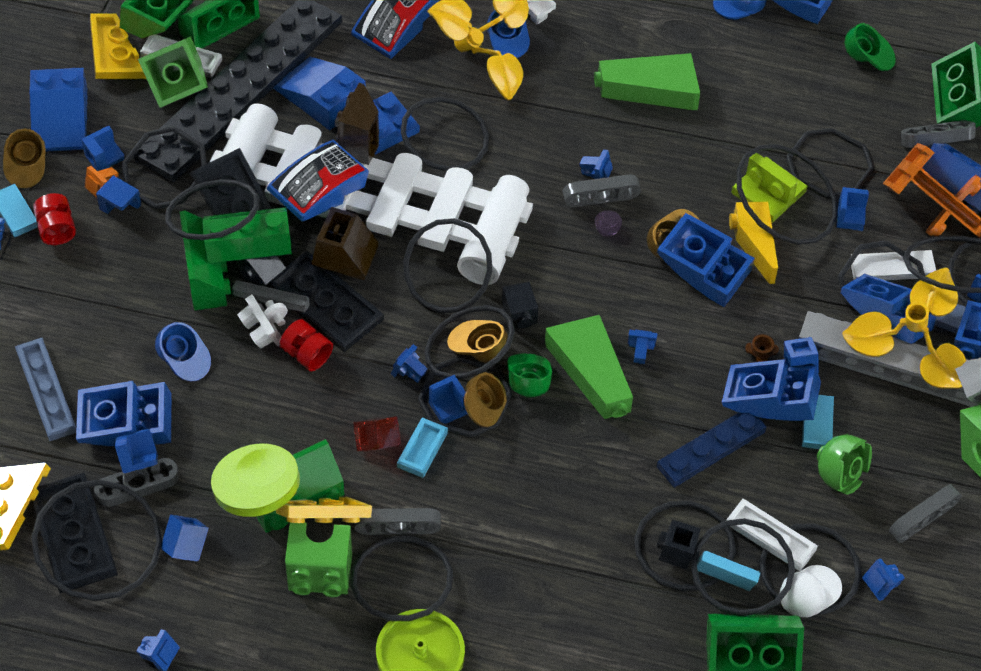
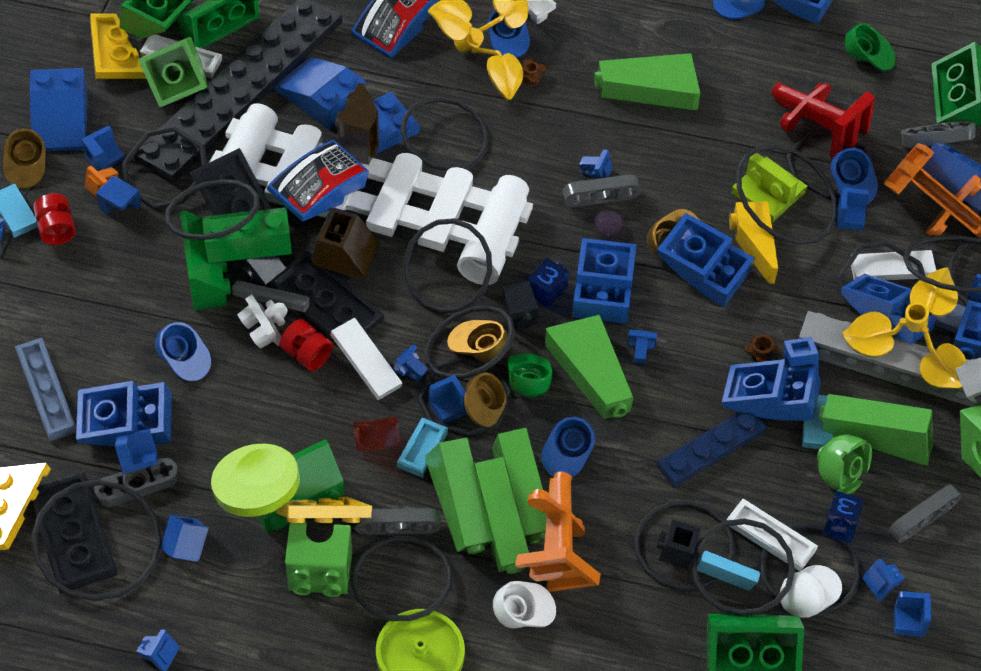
none -> white tile [331,318,402,400]
none -> bright green slope [425,438,493,555]
none -> bright green slope [474,457,529,574]
none -> bright green slope [492,428,547,544]
none -> white cap [493,581,556,628]
none -> orange piece [515,472,601,592]
none -> reddish brown plate [522,59,546,85]
none -> clear blue brick [527,257,569,309]
none -> blue cap [541,417,596,477]
none -> blue slope [572,238,637,324]
none -> red piece [771,82,875,158]
none -> bright green slope [819,394,934,466]
none -> clear blue brick [823,491,864,543]
none -> blue cap [830,148,878,204]
none -> blue panel [894,591,931,637]

